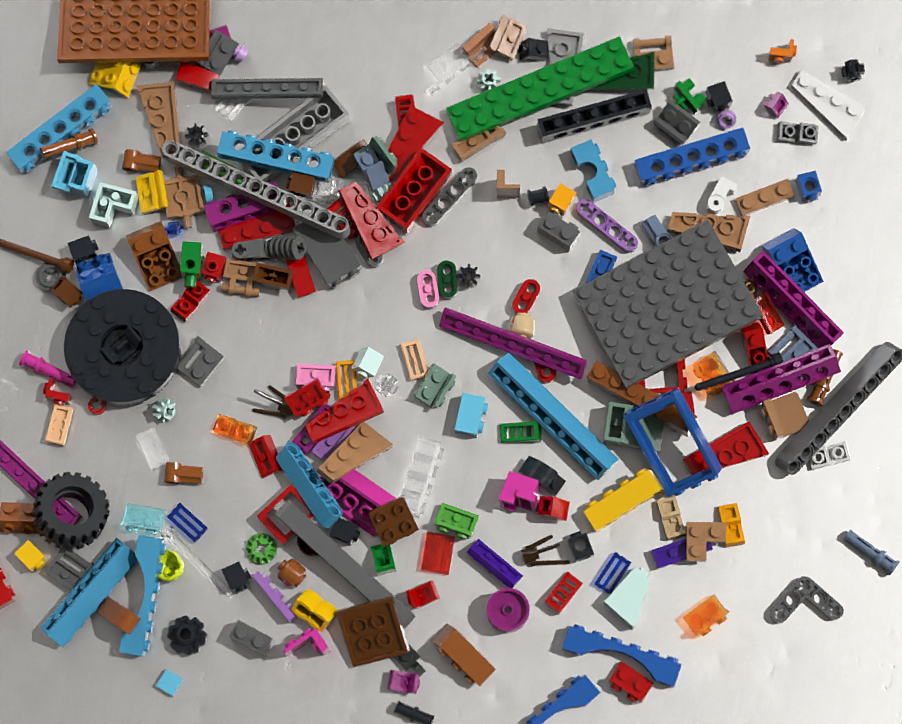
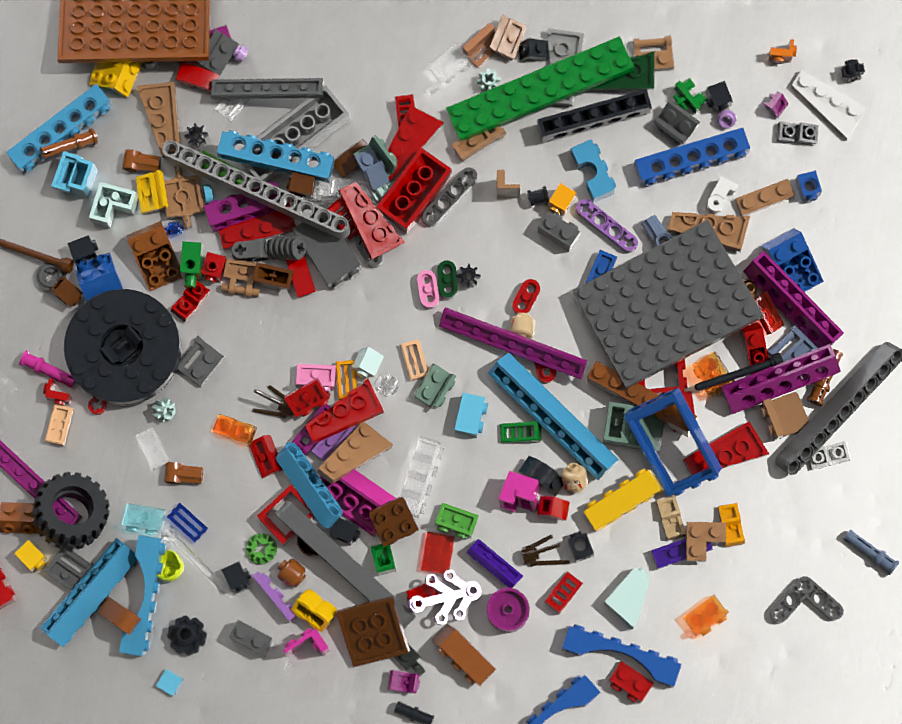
clear blue tile [594,552,632,595] -> none
none -> plant [408,570,481,625]
none -> tan head [561,463,588,493]

